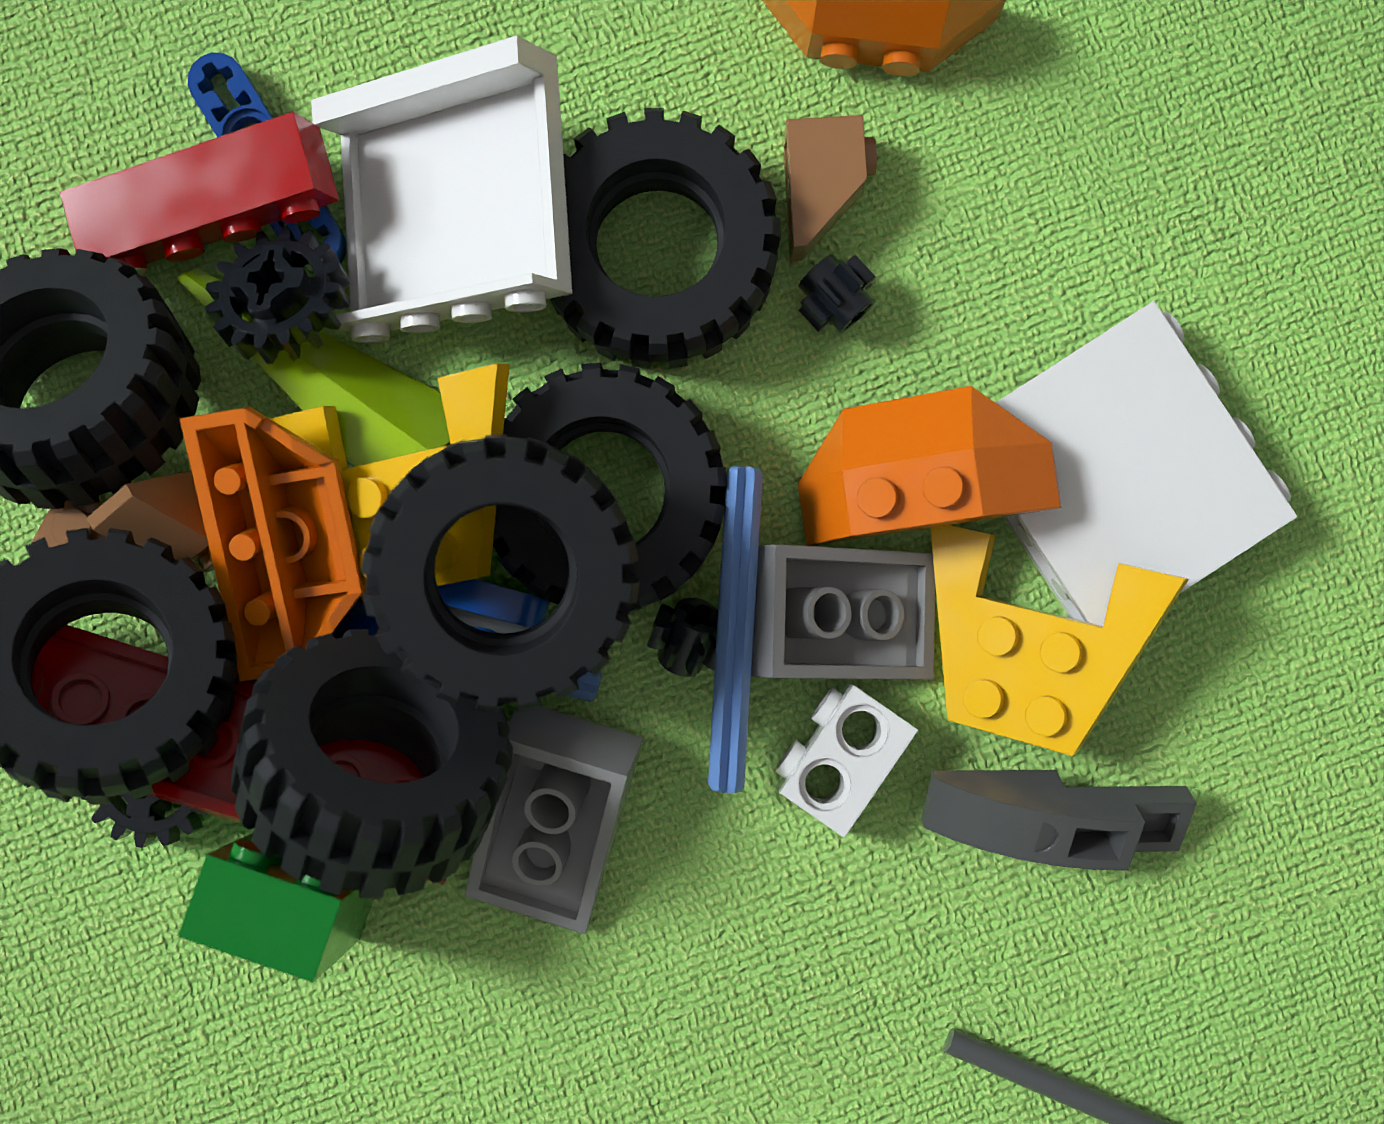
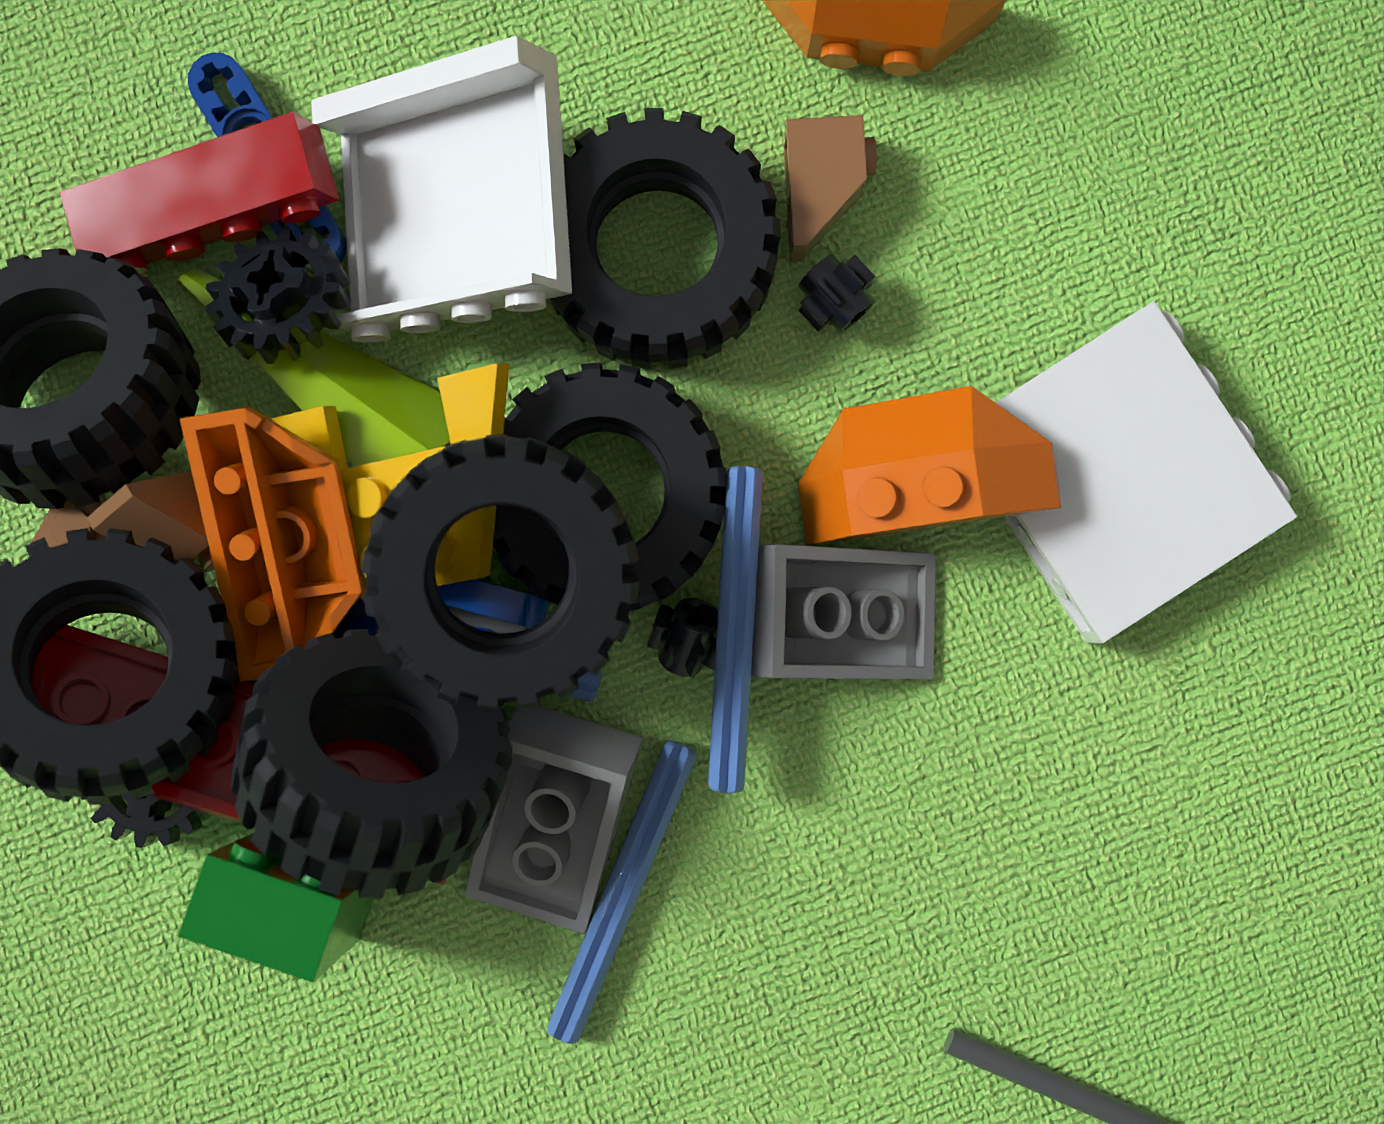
white brick [775,683,918,838] -> none
dark grey slope [921,770,1197,871] -> none
yellow wing [930,525,1189,756] -> none
none -> medium blue axle [547,740,696,1044]

